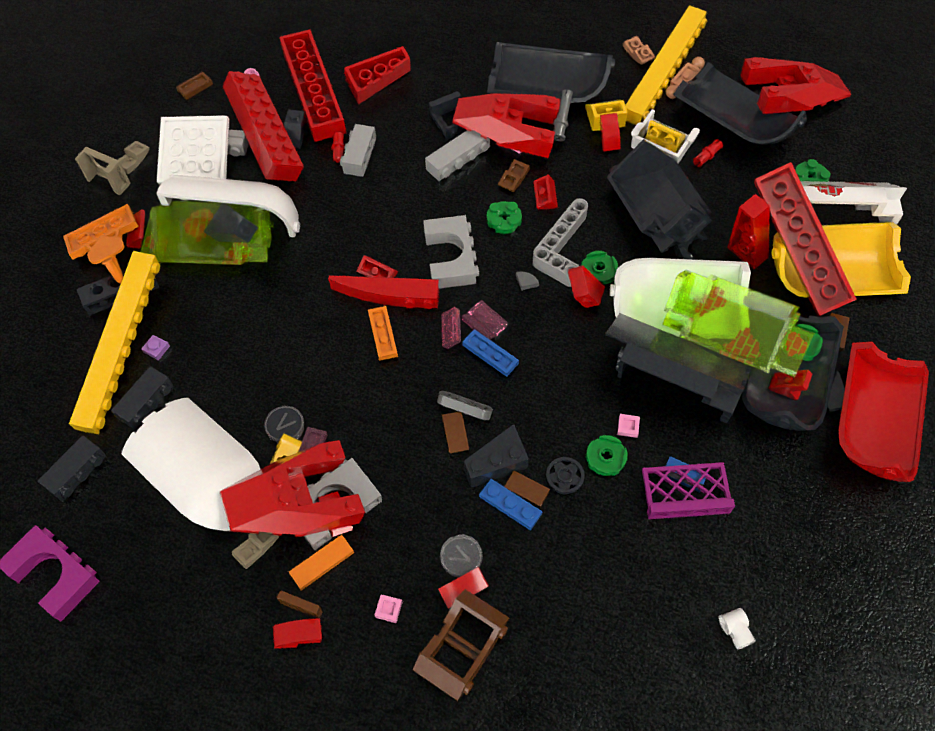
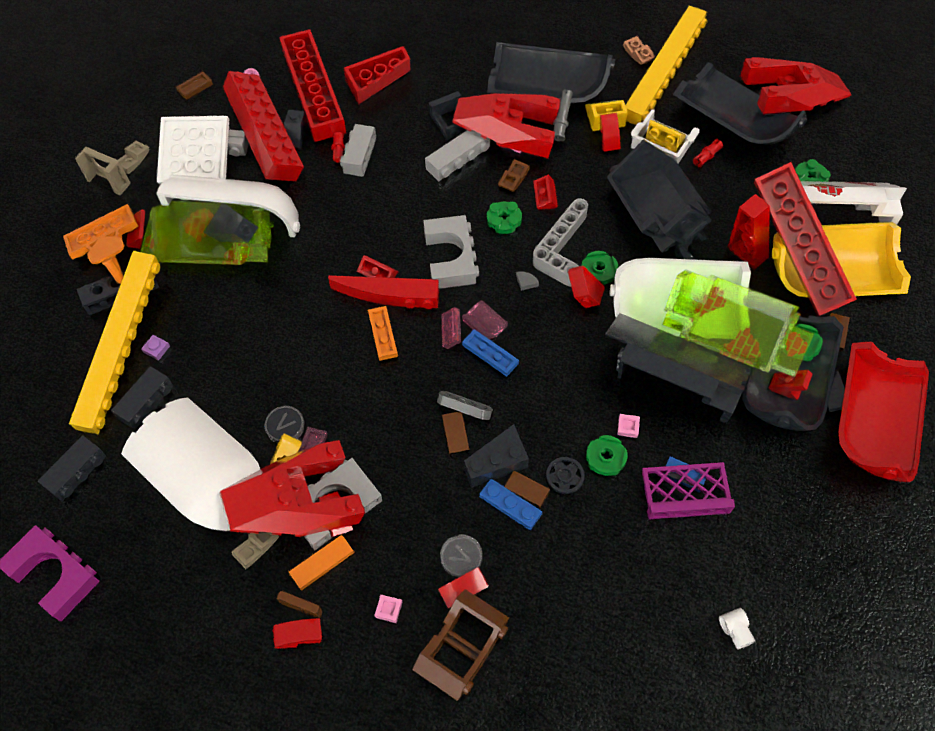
nougat plate [666,57,705,98] -> none

